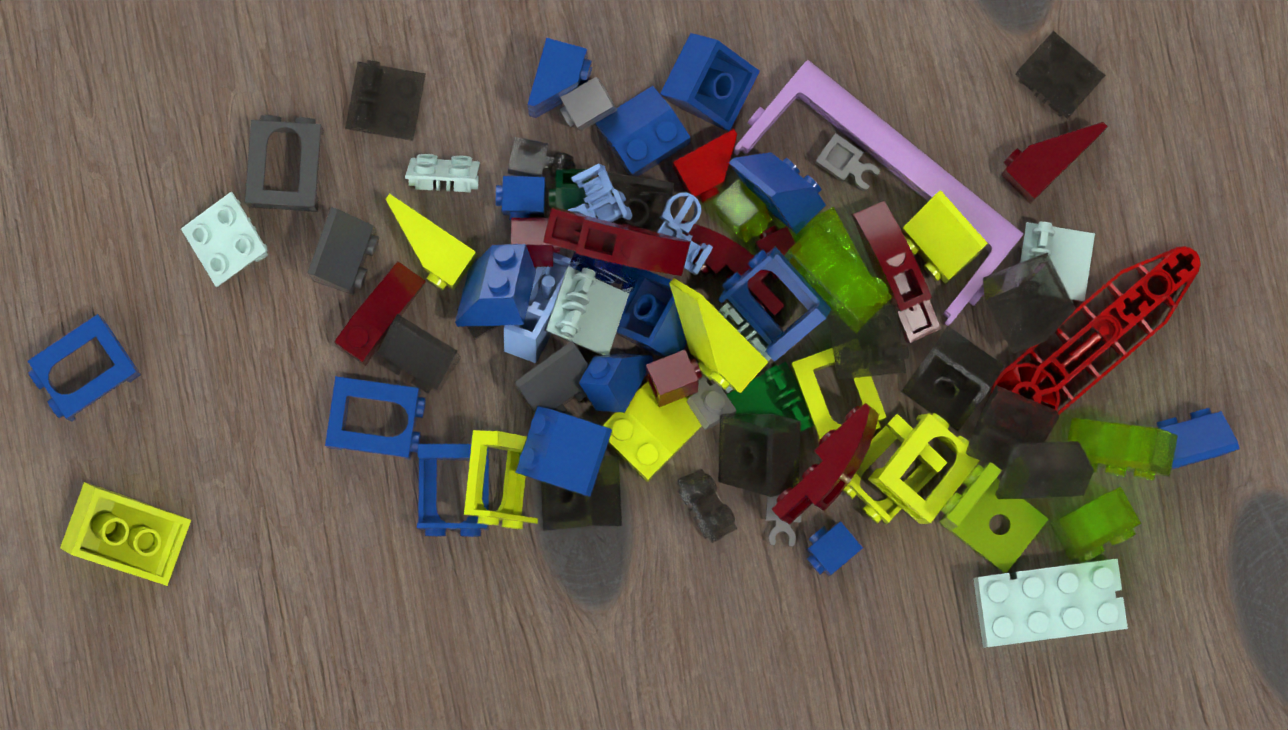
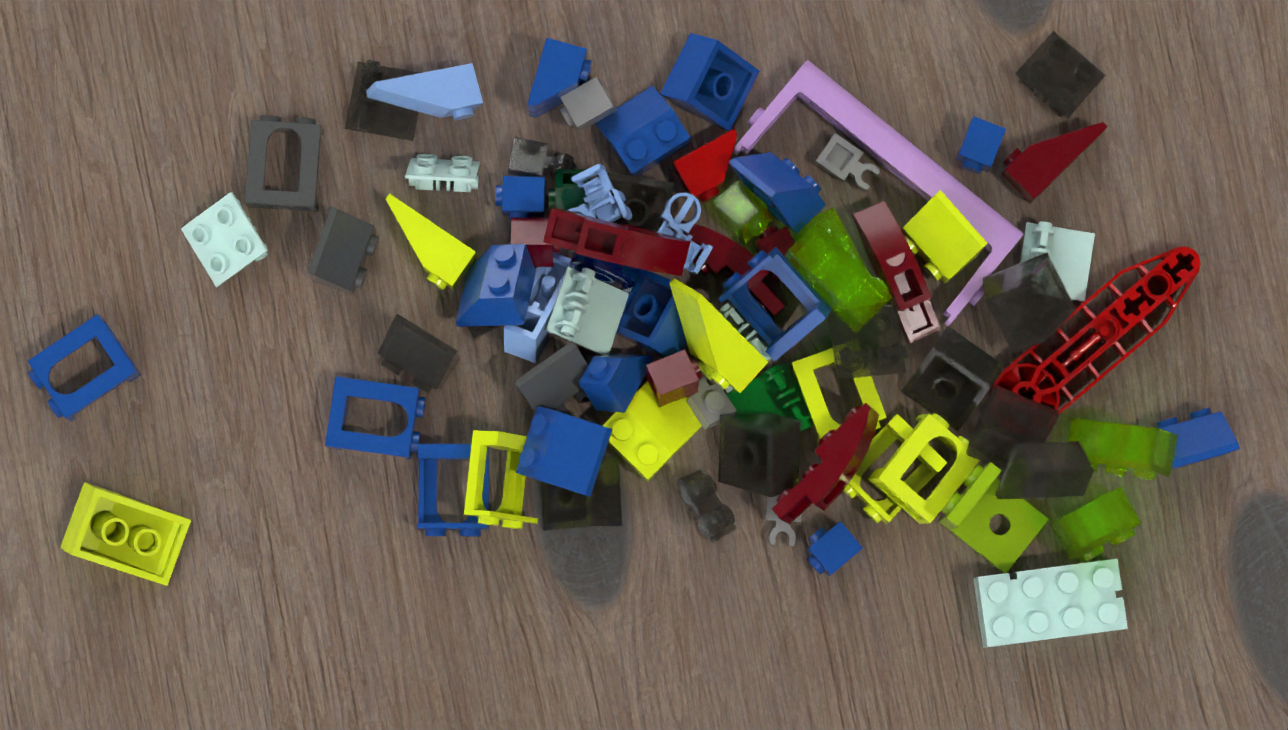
dark red slope [334,261,426,366] -> none
none -> light blue slope [366,63,483,120]
none -> blue brick [955,116,1006,174]

